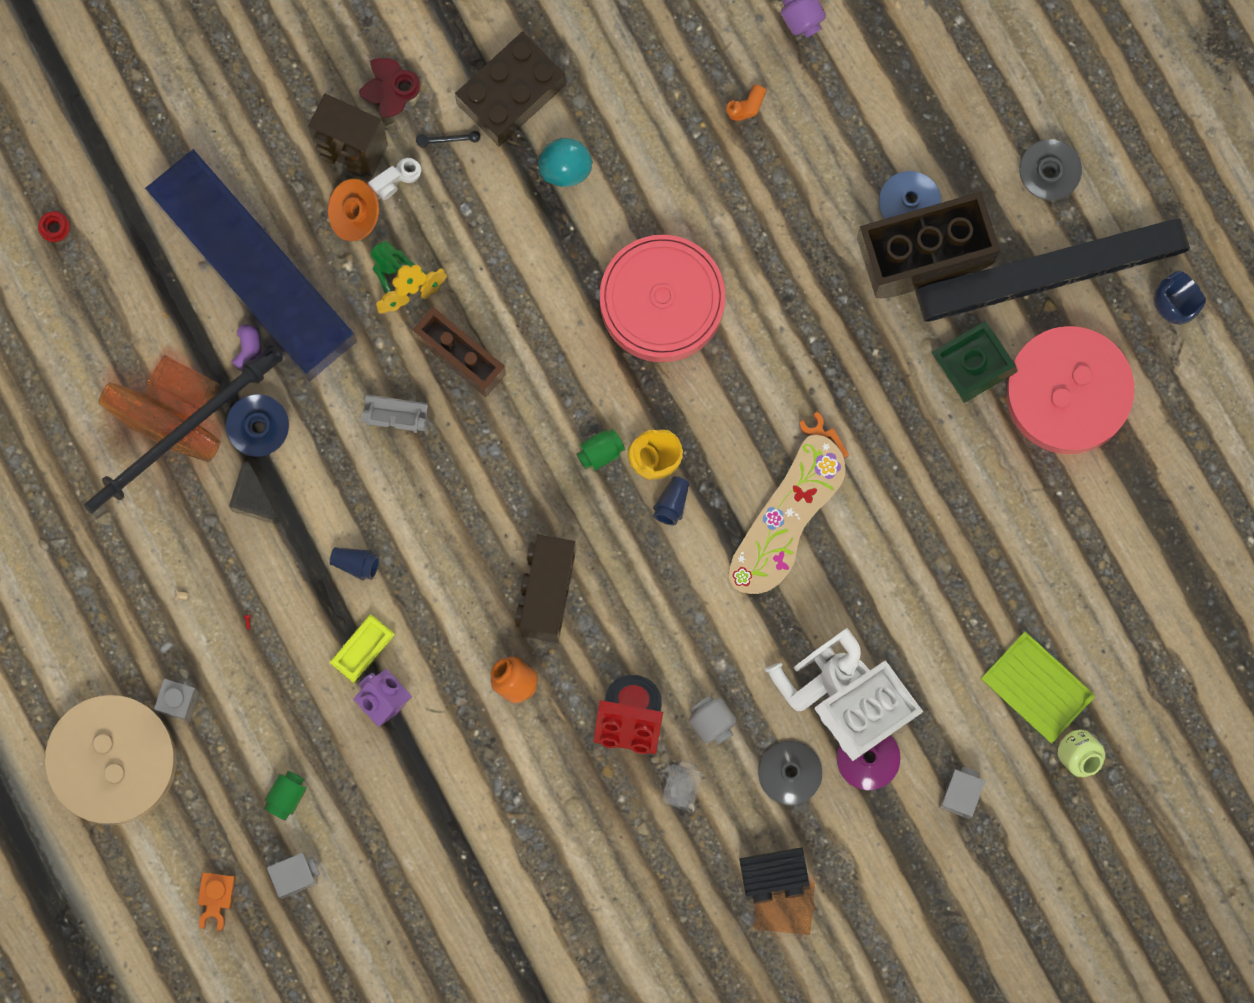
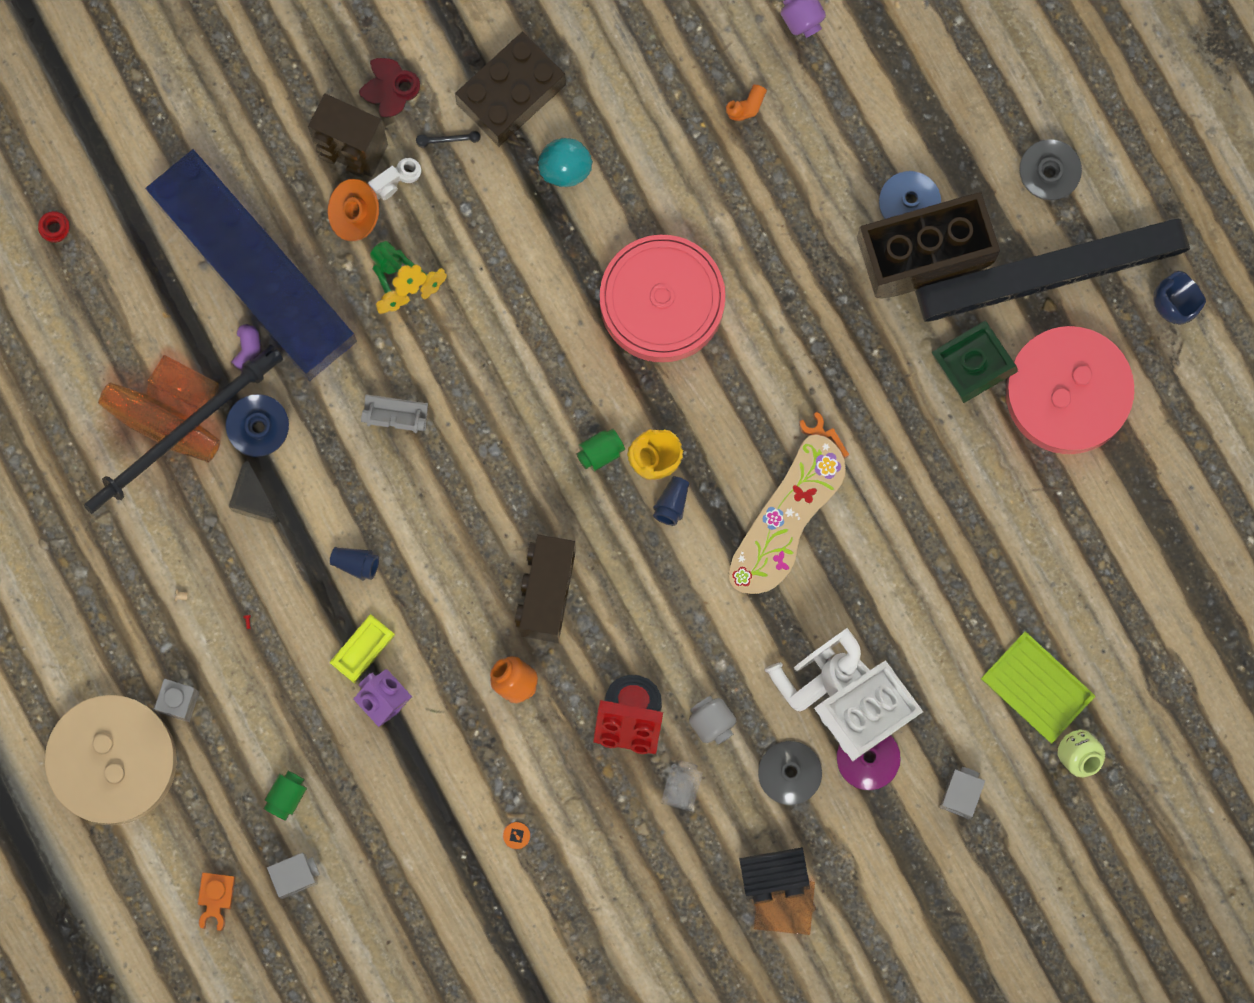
reddish brown brick [412,307,506,397] -> none
none -> orange sticker [503,822,530,849]

